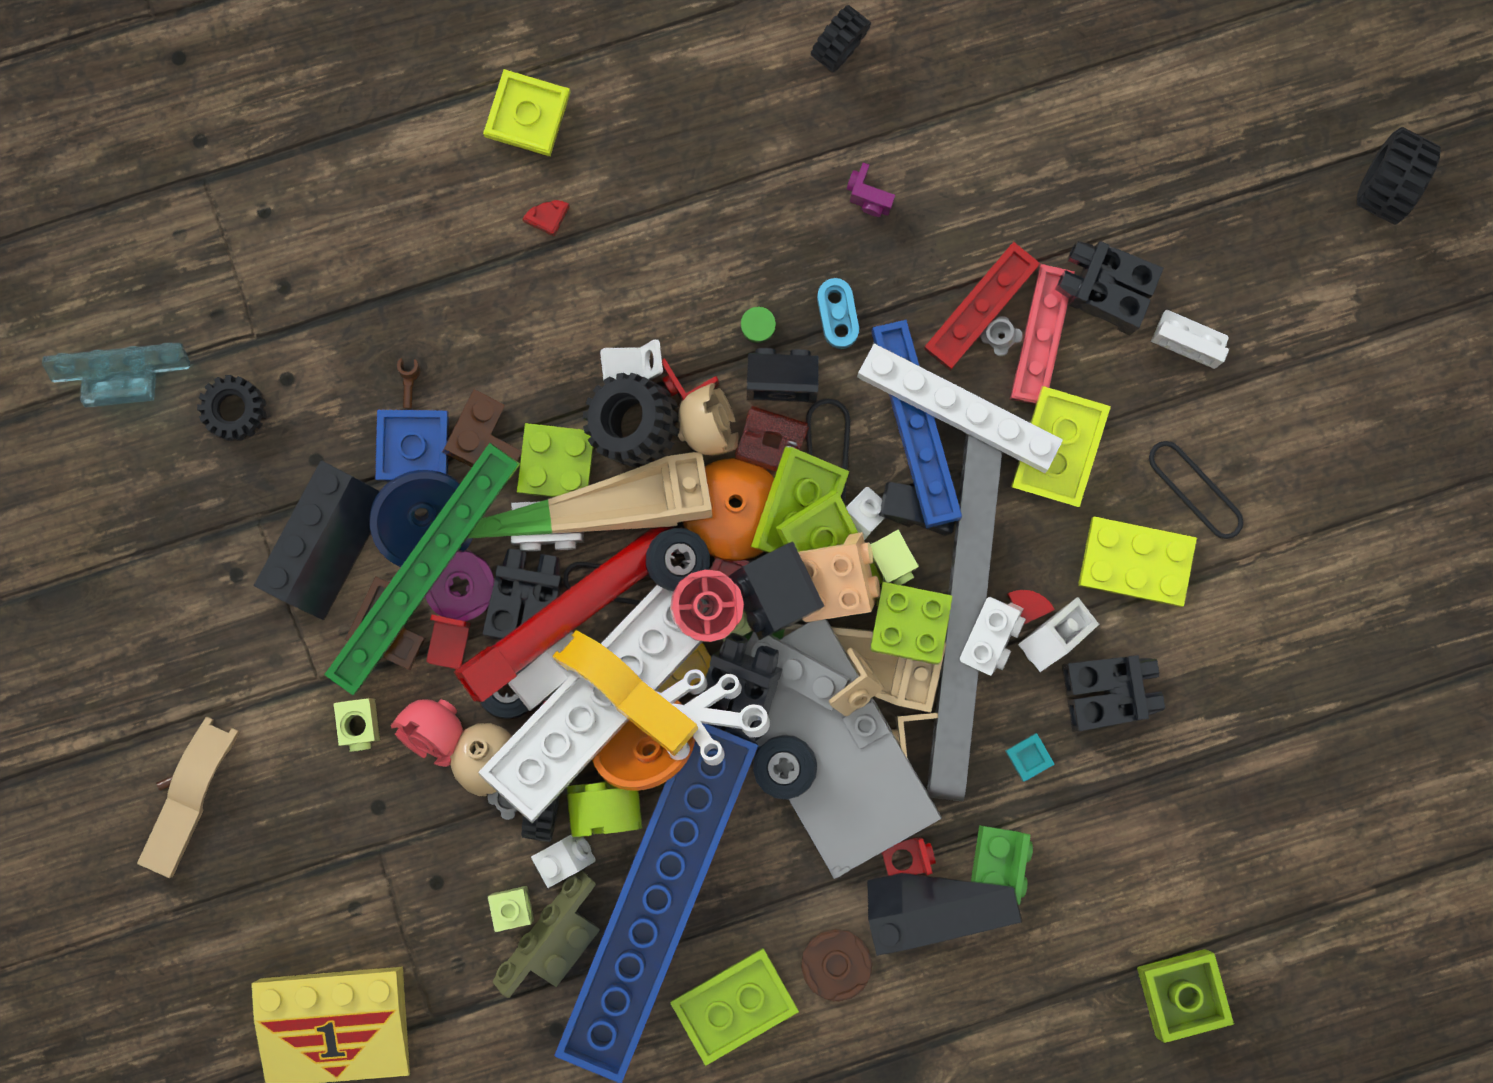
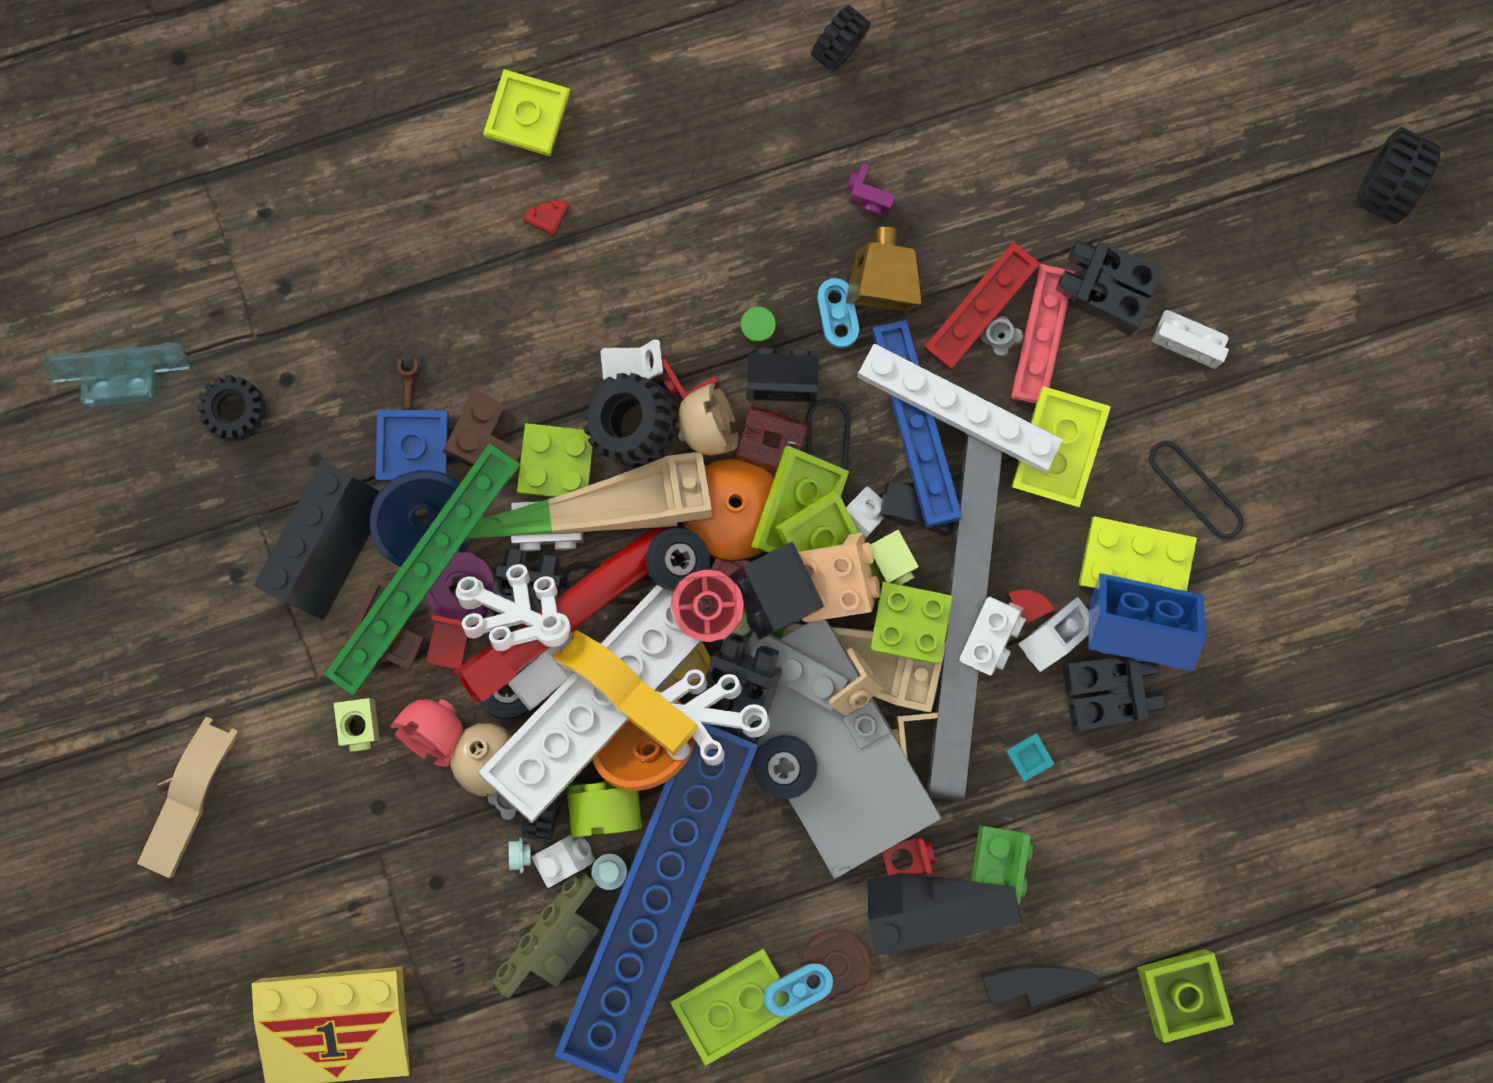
yellowish green brick [488,886,534,932] -> none
none -> white plant [456,564,571,651]
none -> light aqua plate [509,838,531,873]
none -> light aqua plate [592,854,627,890]
none -> medium azure plate [763,963,833,1017]
none -> pearl gold torso [846,227,921,313]
none -> black slope [979,964,1099,1007]
none -> blue brick [1088,573,1206,671]

